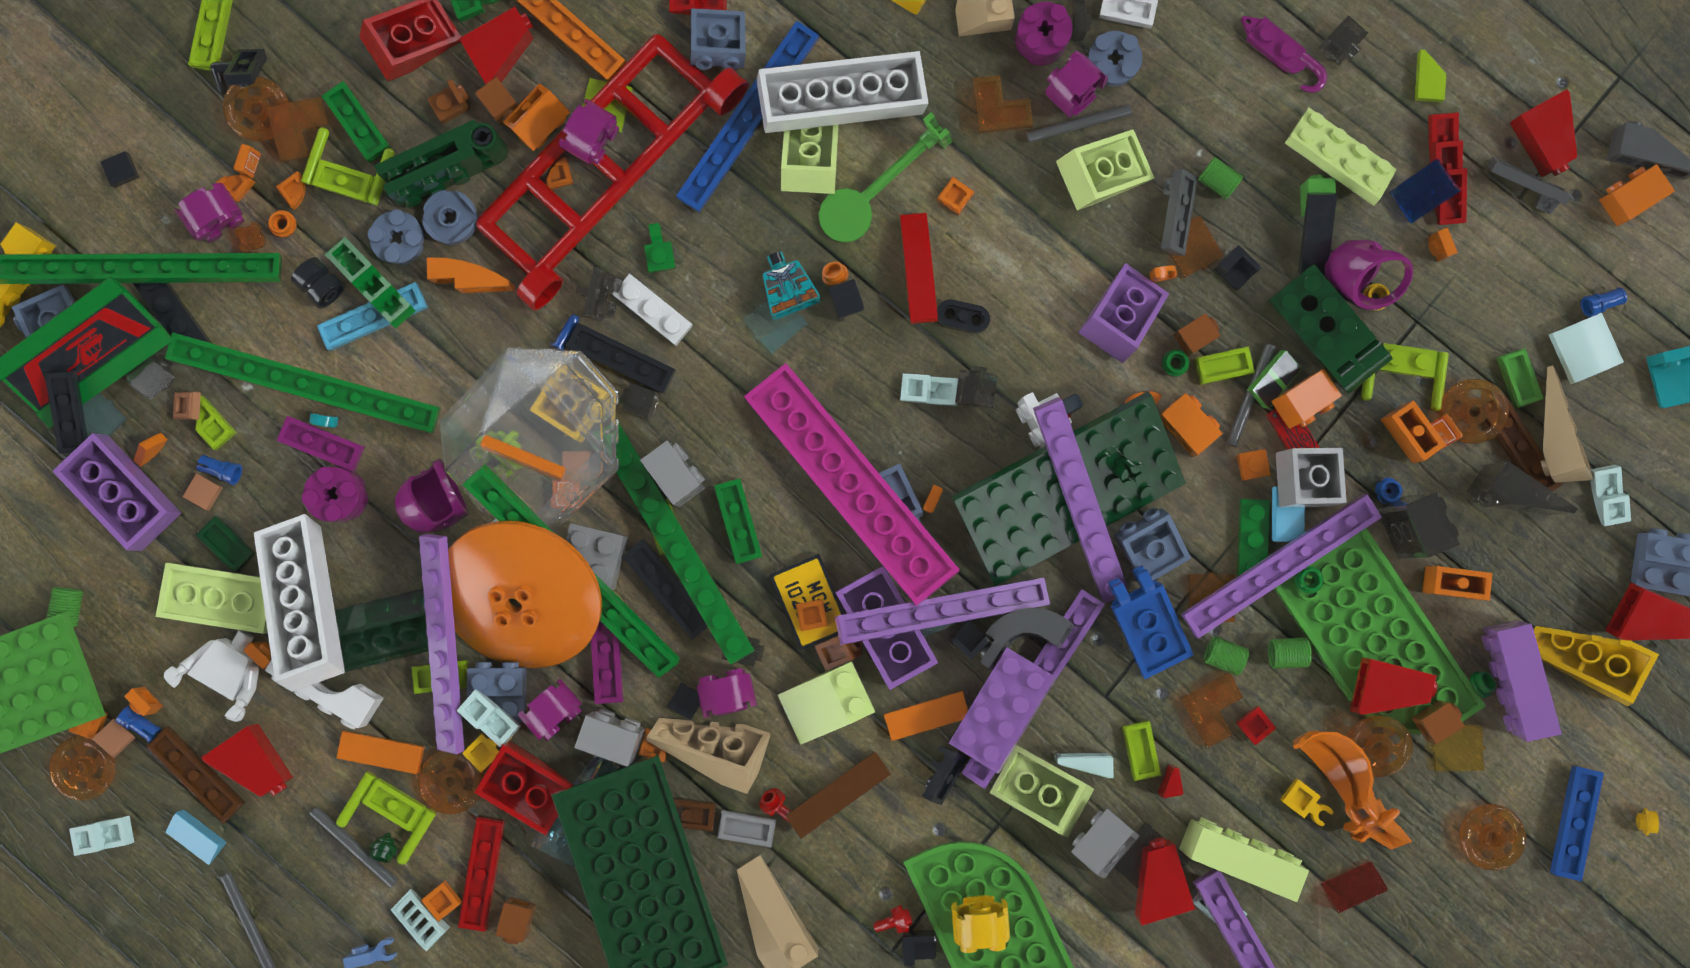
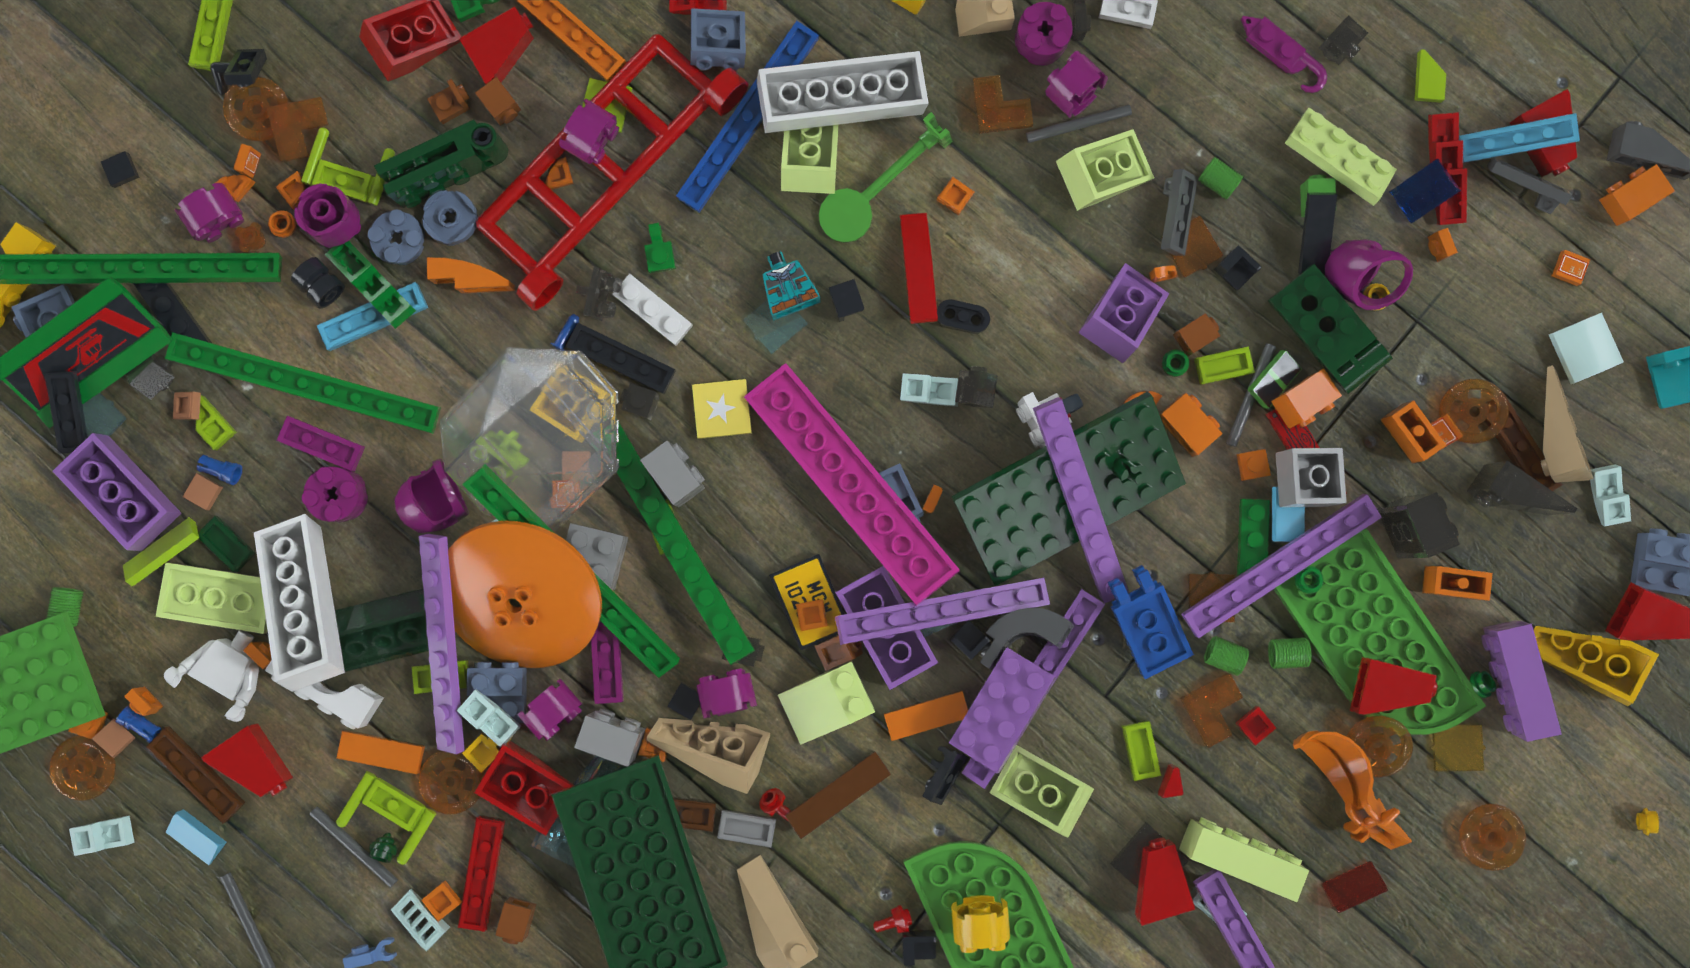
orange tile [133,433,167,467] -> none
teal tile [309,413,339,428] -> none
green plate [322,81,392,163] -> none
orange tile [480,435,566,482] -> none
orange brick [503,83,570,151] -> none
black plate [622,539,708,640] -> none
green plate [714,478,763,564] -> none
orange plate [822,261,849,287] -> none
light aqua slope [1054,753,1114,778] -> none
light grey brick [1071,809,1140,878] -> none
sand blue plate [1087,31,1142,87] -> none
sand blue plate [1115,508,1191,581] -> none
yellow plate [1280,778,1334,826] -> none
lime plate [1361,343,1449,411] -> none
blue plate [1375,478,1403,504] -> none
dark orange brick [1412,700,1465,744] -> none
bright green tile [1496,348,1544,409] -> none
blue plate [1550,765,1604,882] -> none
blue pin [1580,287,1627,318] -> none
none -> lime tile [123,517,199,586]
none -> magenta brick [294,183,361,248]
none -> light yellow tile [692,379,752,439]
none -> medium azure tile [1459,113,1580,163]
none -> orange tile [1552,250,1591,286]

